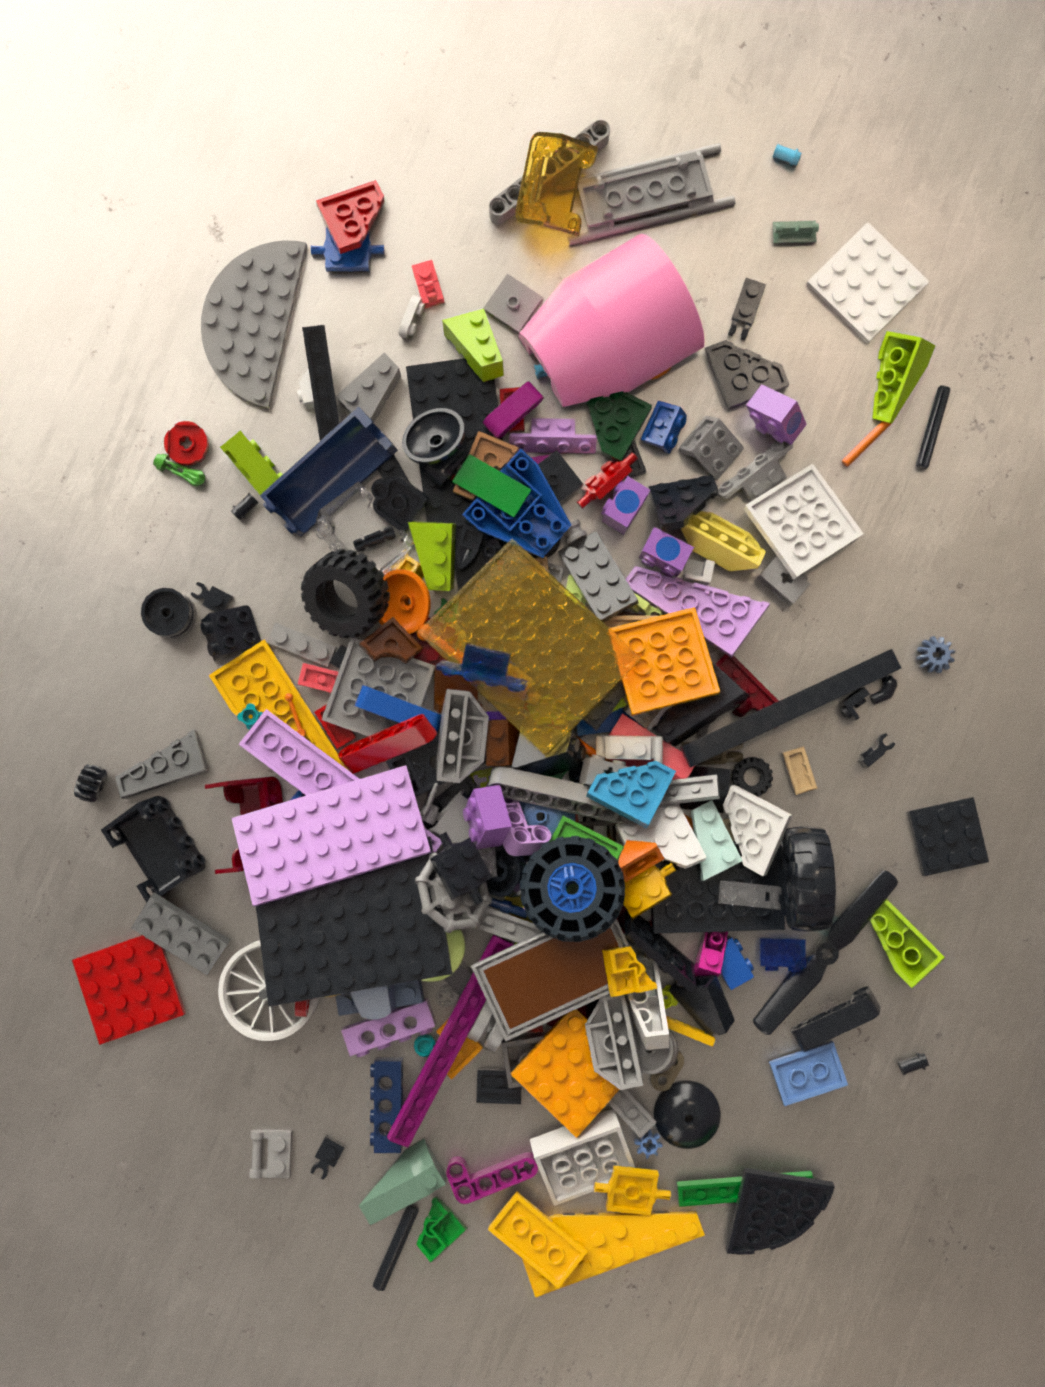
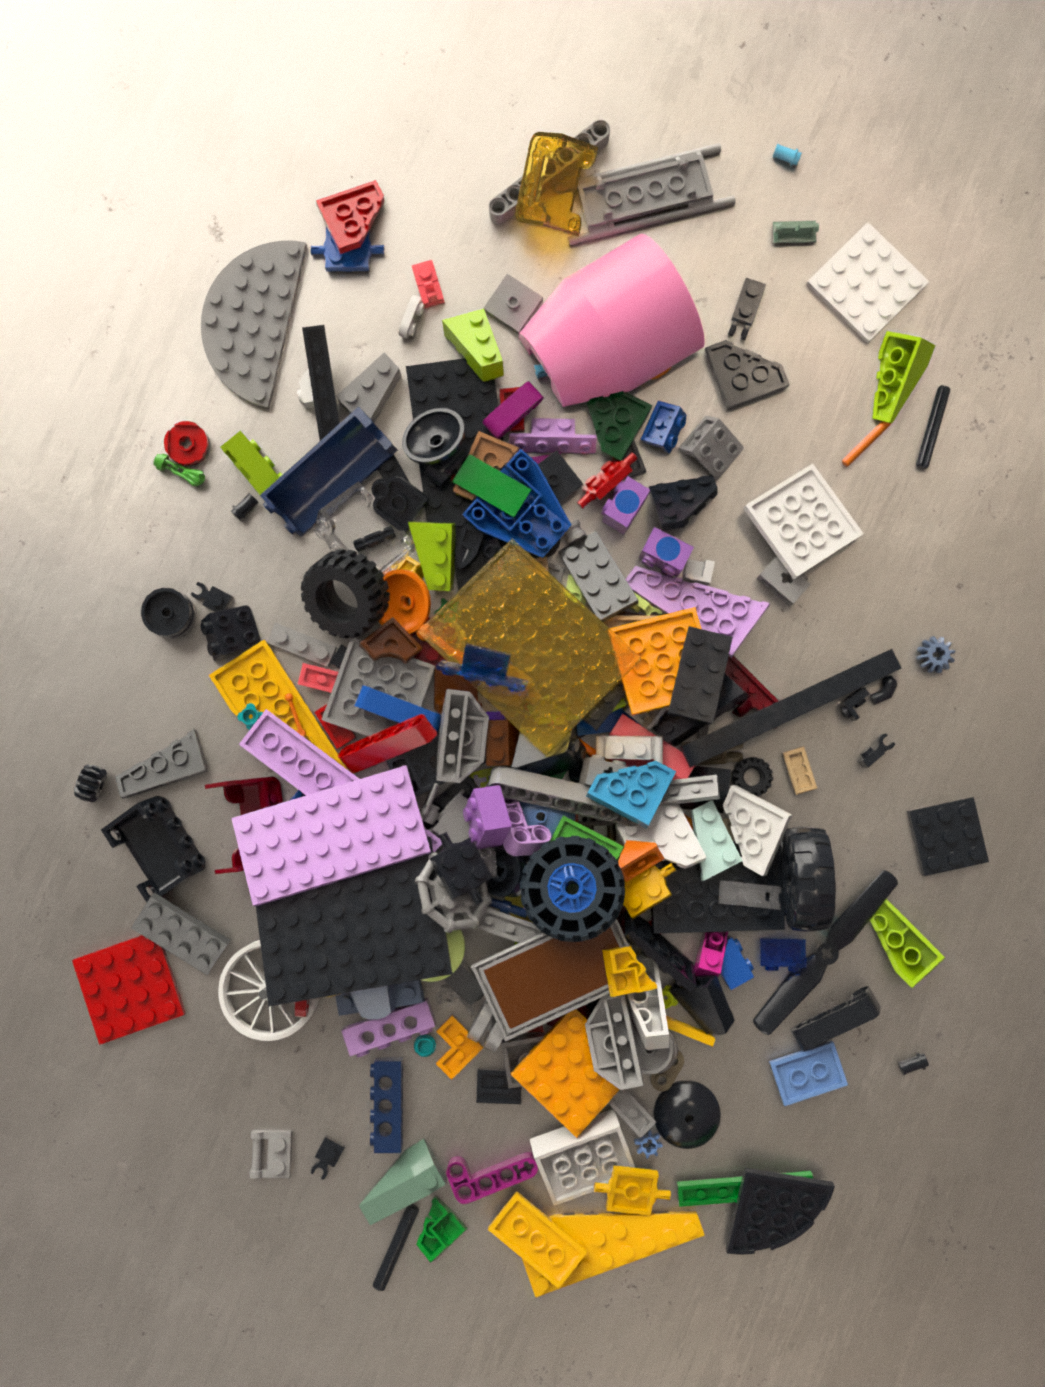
magenta plate [387,934,514,1148] -> none
light yellow wedge [681,511,766,571] -> none
light grey bracket [717,441,794,502] -> none
medium lavender brick [746,385,807,445] -> none
none -> black plate [667,626,733,725]

